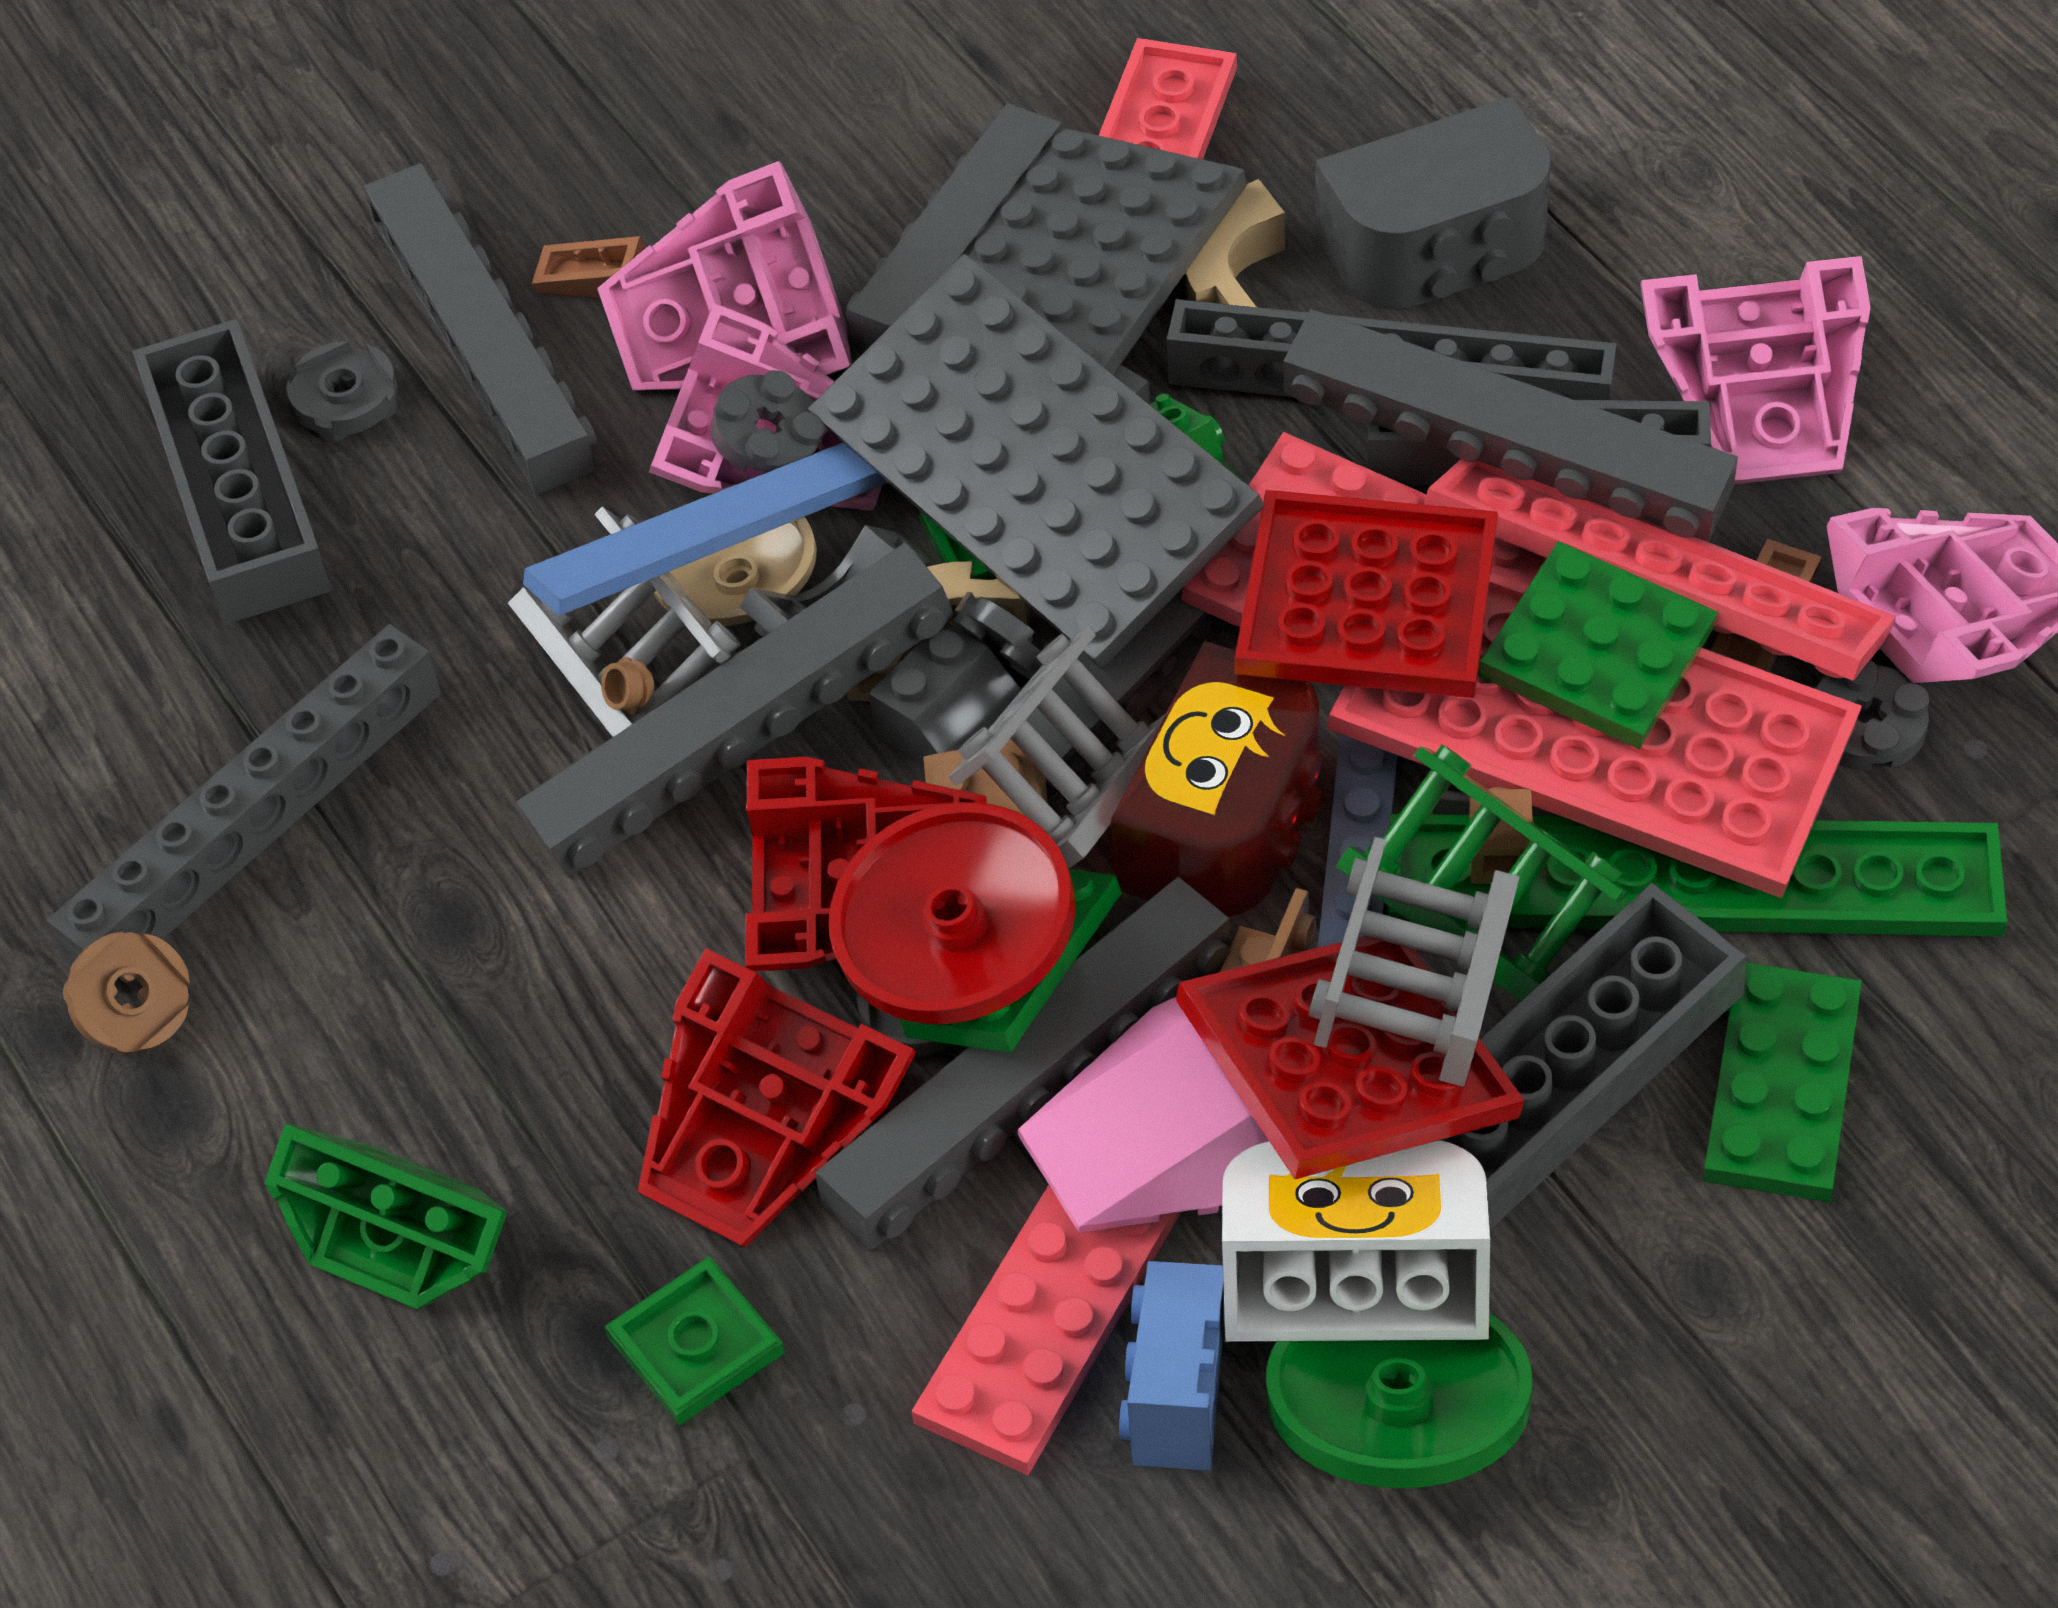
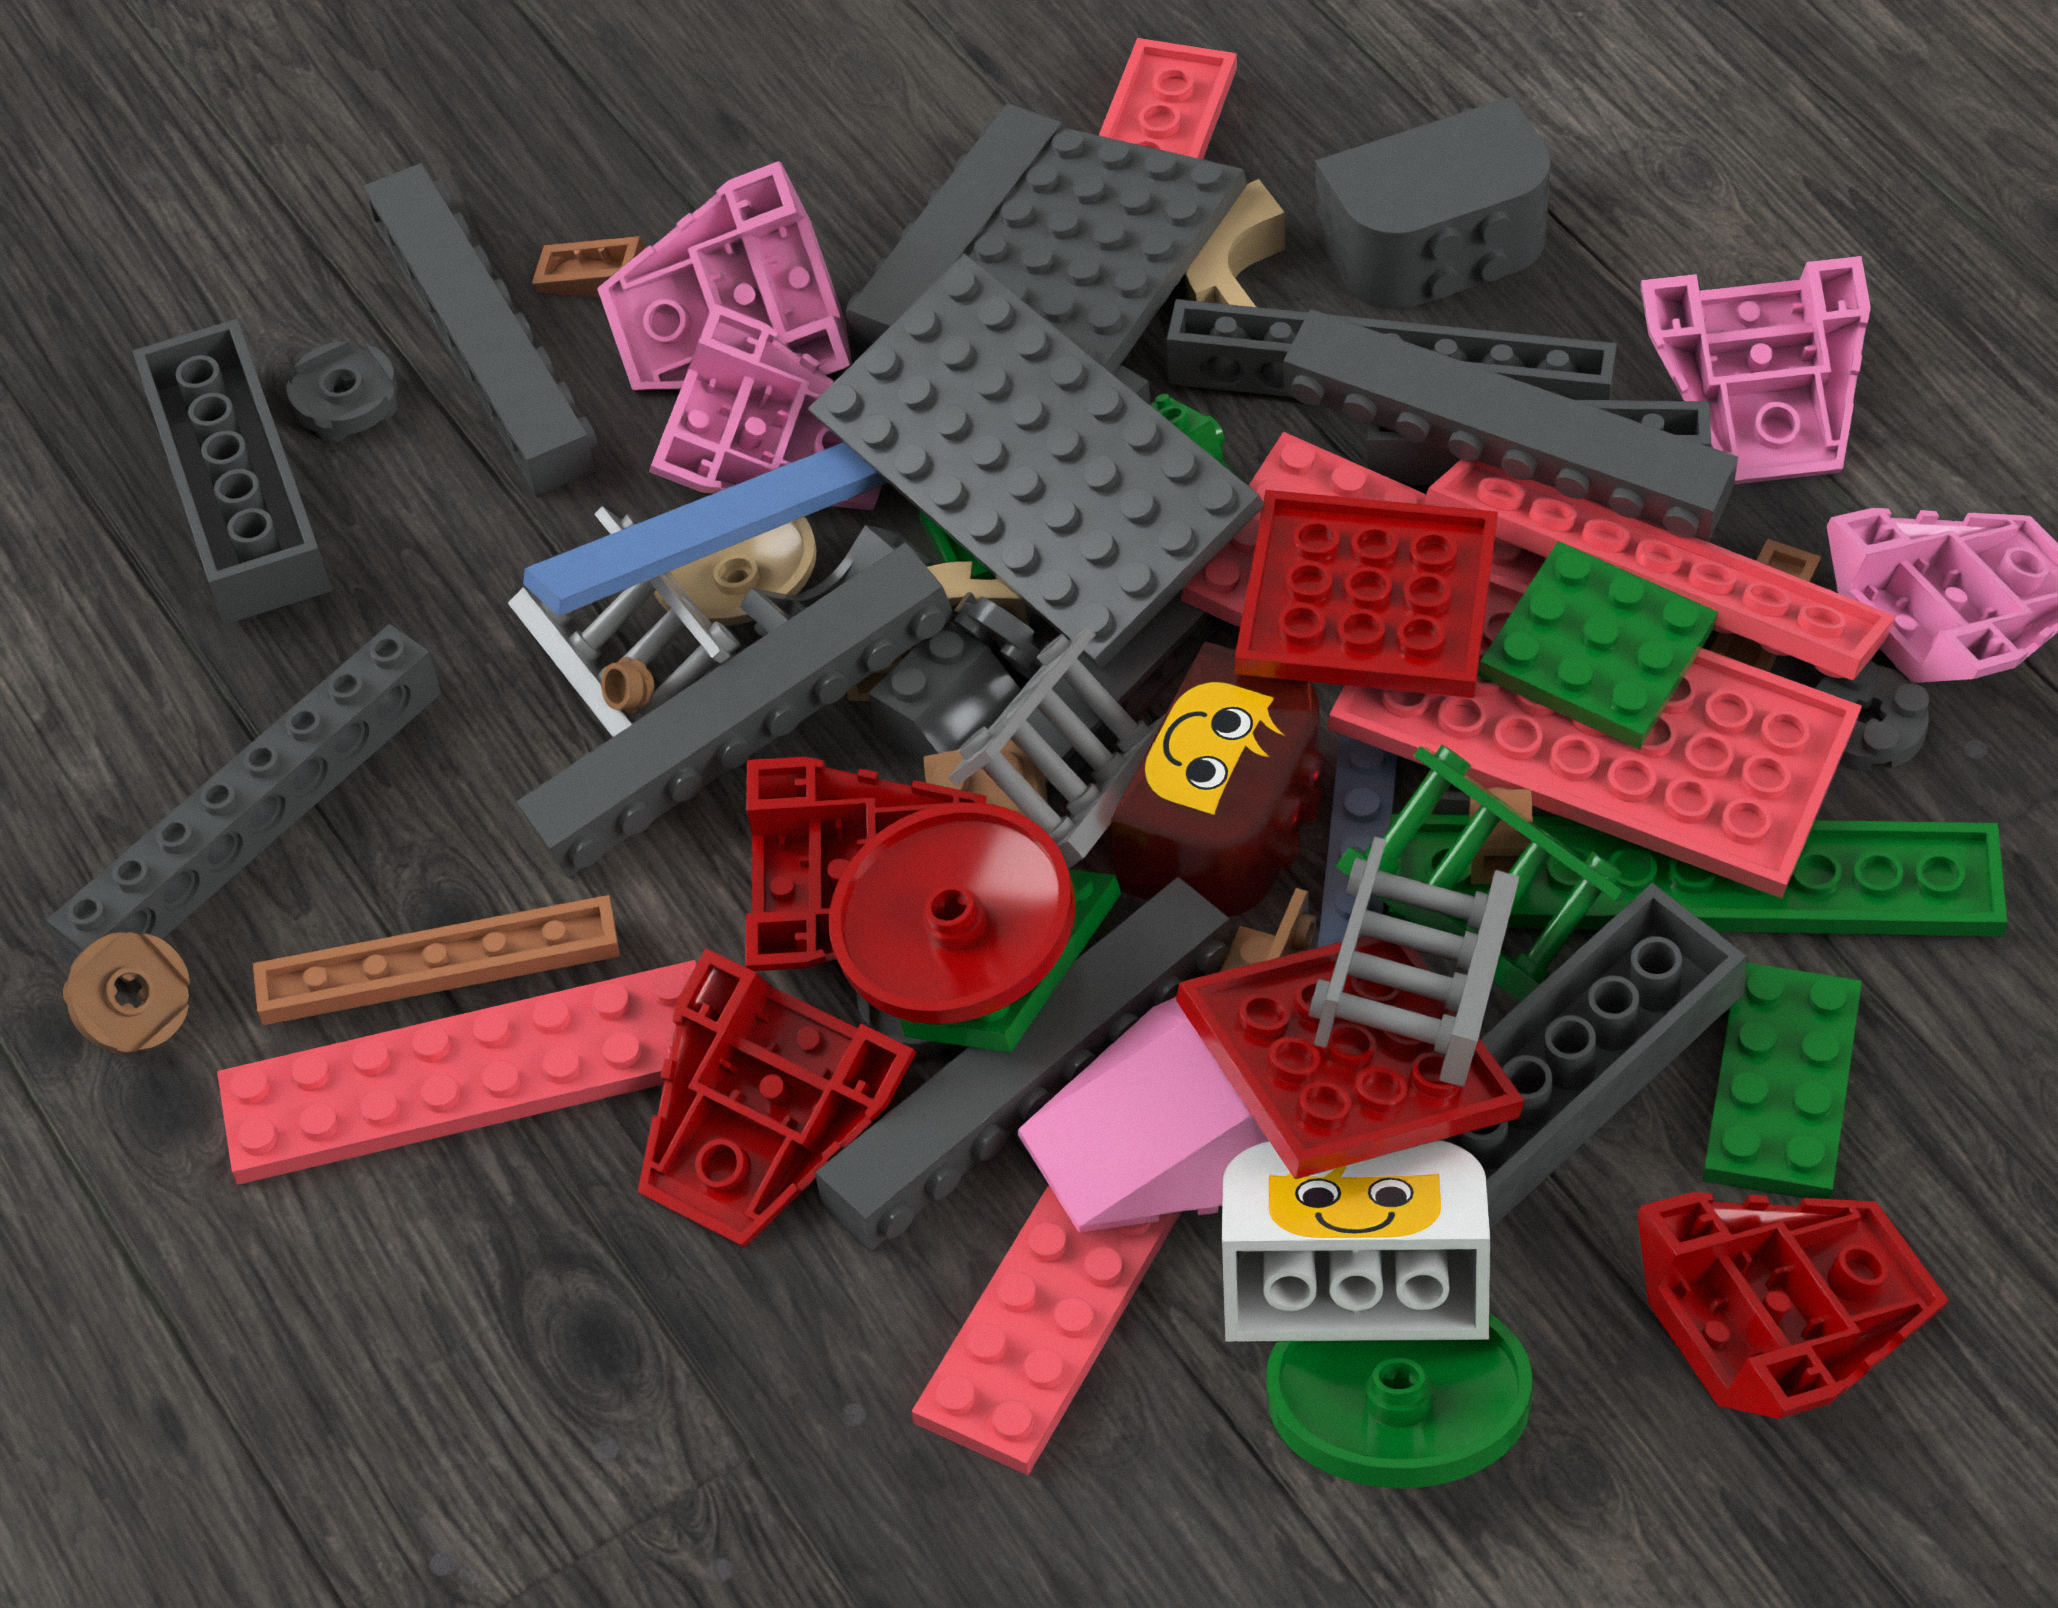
green wedge [264,1124,508,1309] -> none
green tile [604,1256,785,1426] -> none
dark grey plate [711,370,825,474] -> none
medium blue wedge [1119,1261,1225,1471] -> none
none -> coral plate [217,960,696,1185]
none -> nougat plate [253,895,620,1026]
none -> red wedge [1637,1192,1949,1419]

